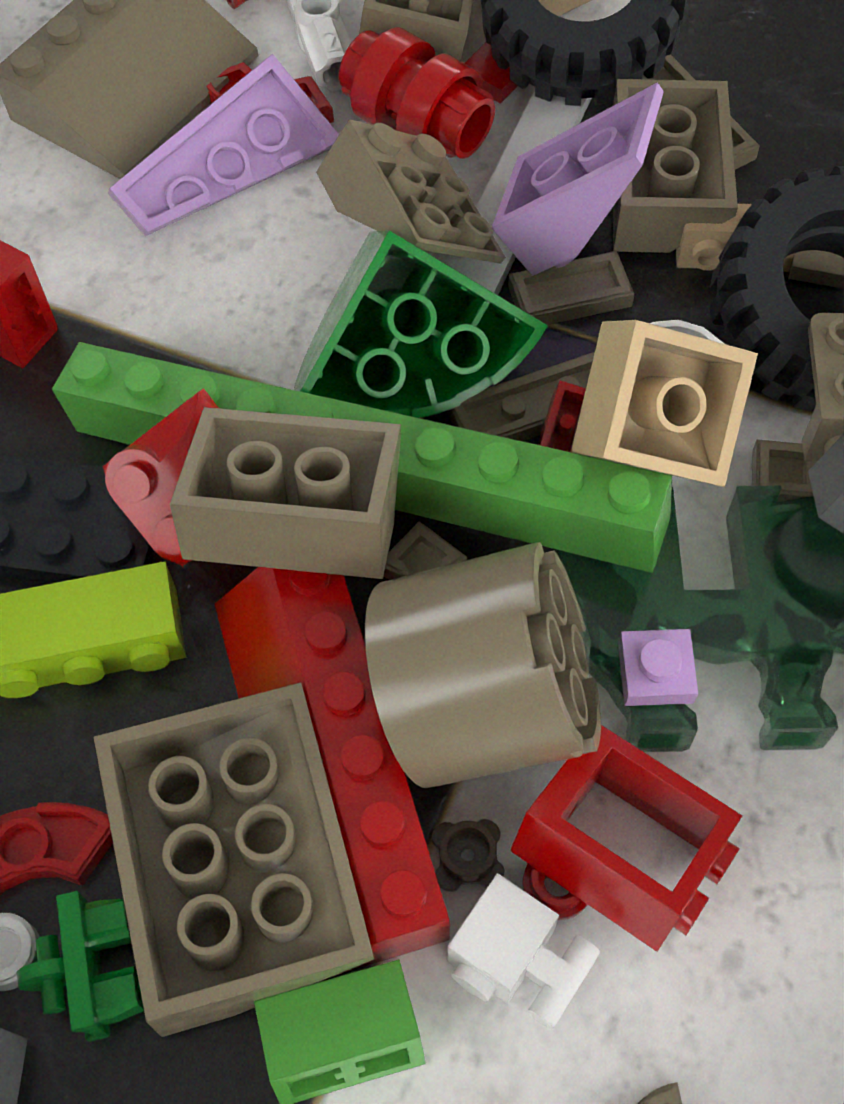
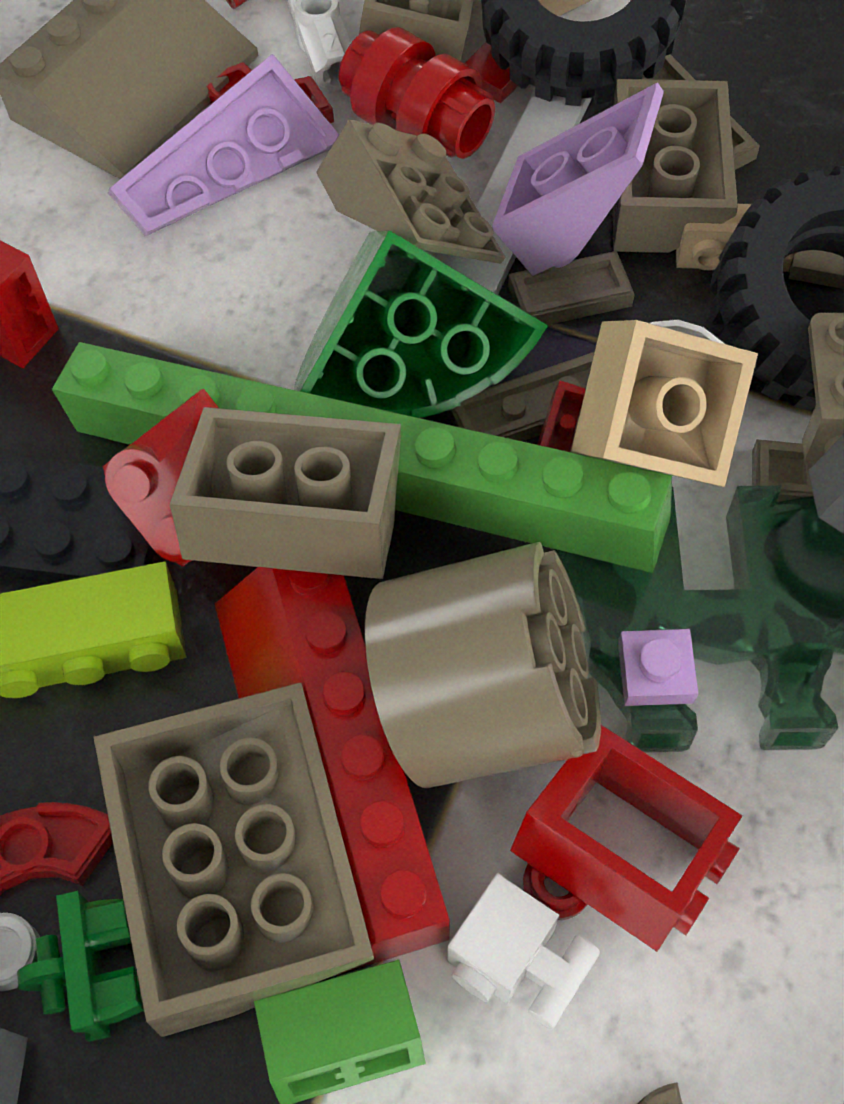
dark tan tile [383,521,467,580] -> none
dark brown plate [432,819,505,892] -> none

